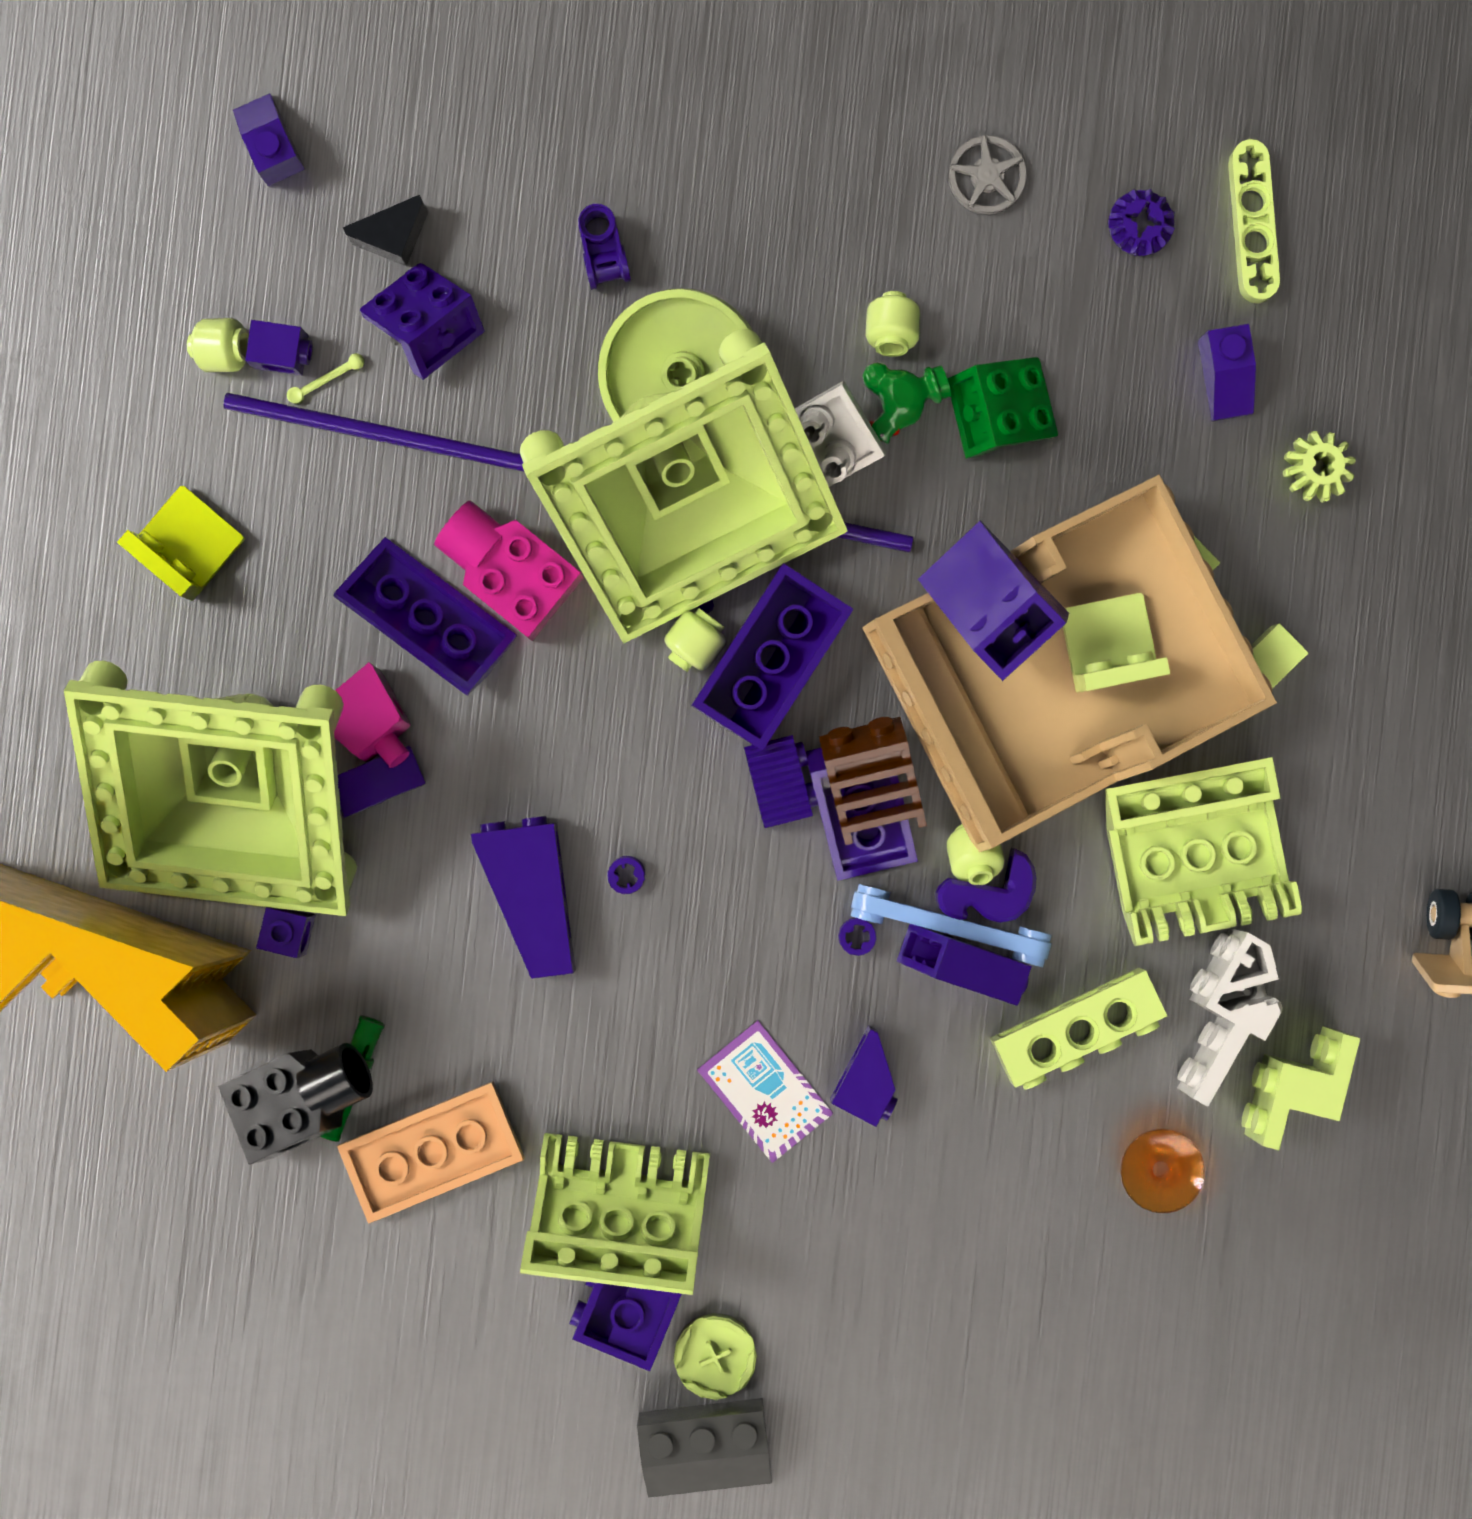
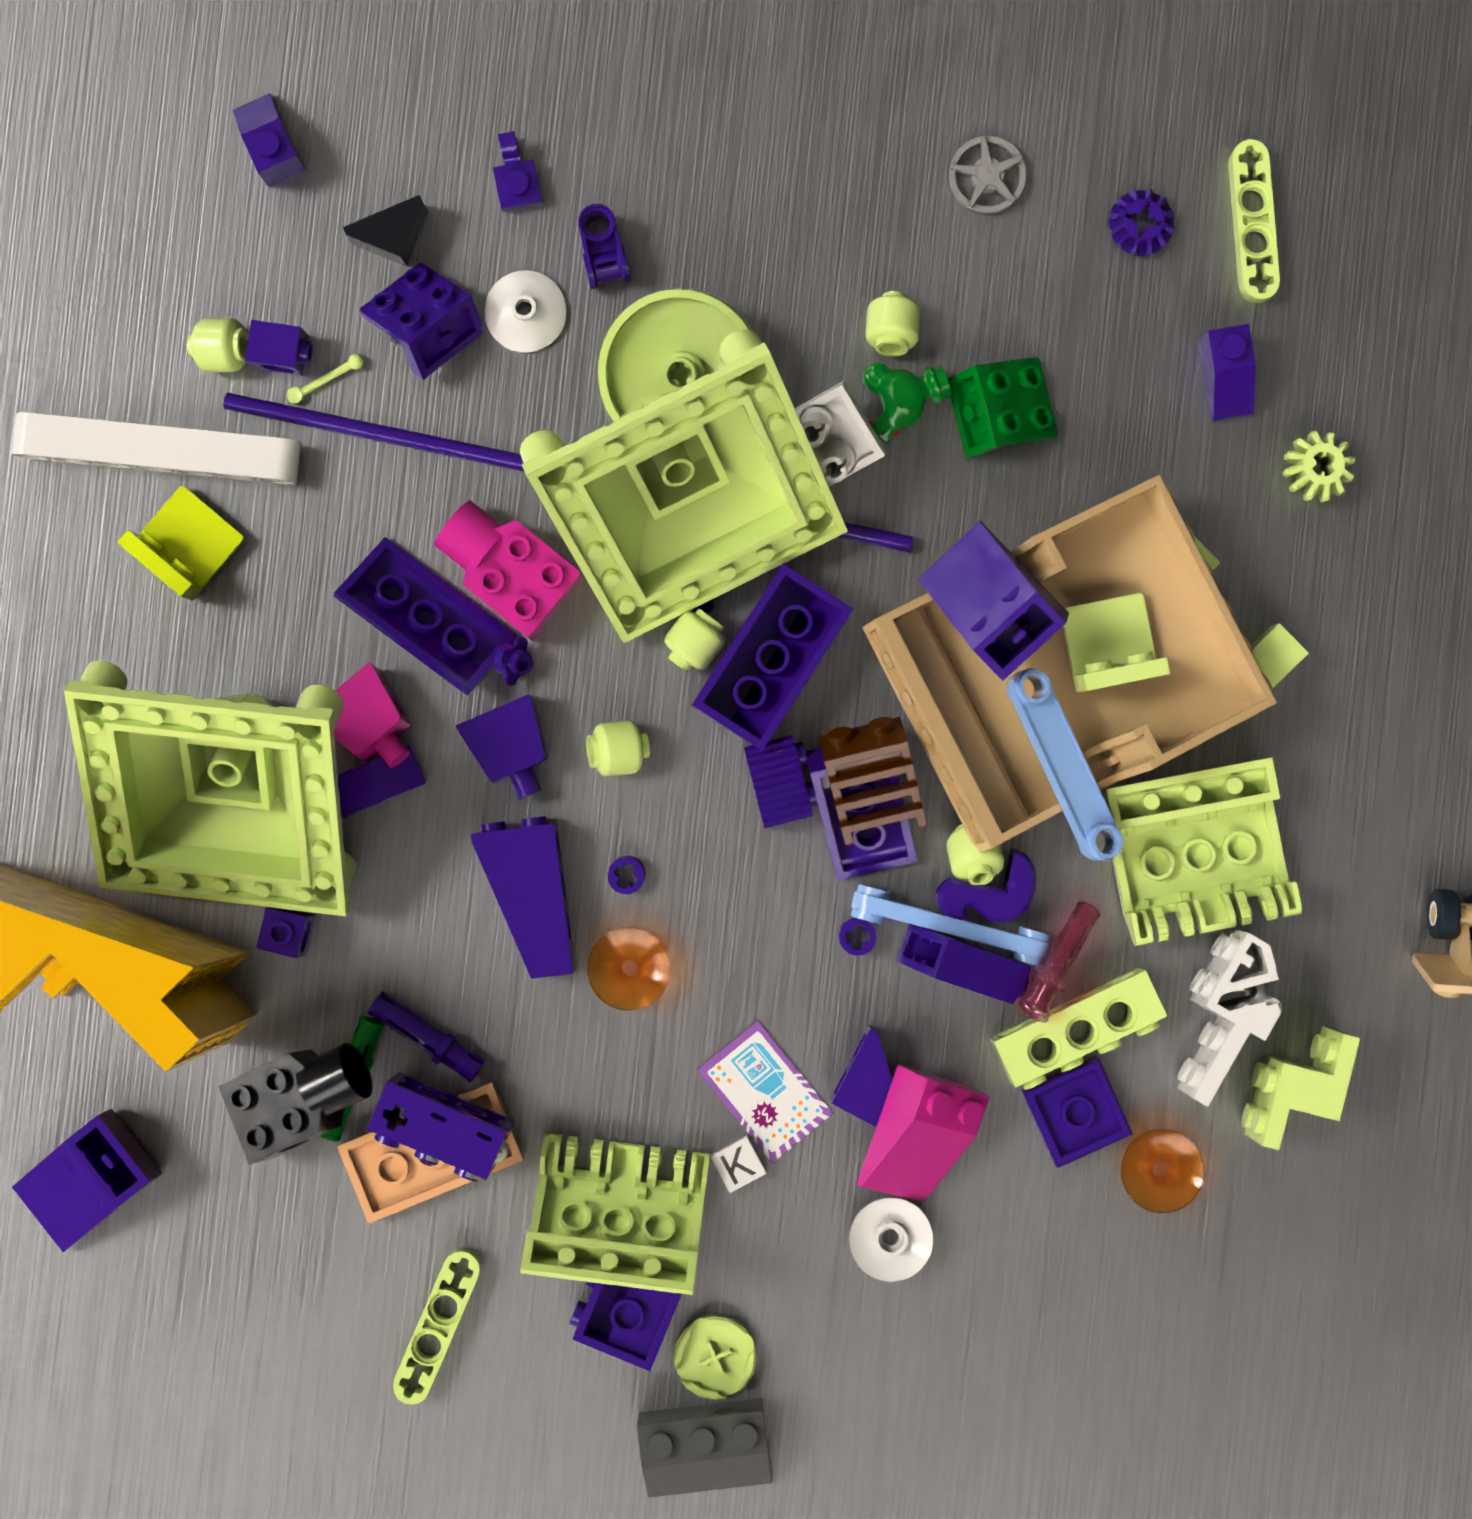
none -> white beam [12,412,301,485]
none -> dark purple slope [12,1108,163,1252]
none -> dark purple pin [367,991,486,1083]
none -> dark purple piece [367,1072,515,1182]
none -> yellowish green beam [393,1247,482,1405]
none -> dark purple torso [455,694,549,799]
none -> white dish [484,270,567,353]
none -> dark purple plate [493,131,543,212]
none -> dark purple plate [494,637,533,686]
none -> yellowish green head [586,720,650,777]
none -> clear orange dish [587,927,671,1011]
none -> white tile [710,1135,767,1193]
none -> white dish [849,1197,933,1282]
none -> dark pink slope [856,1065,990,1202]
none -> light blue piece [1007,668,1123,861]
none -> clear pink pin [1014,901,1101,1022]
none -> dark purple plate [1021,1056,1133,1168]

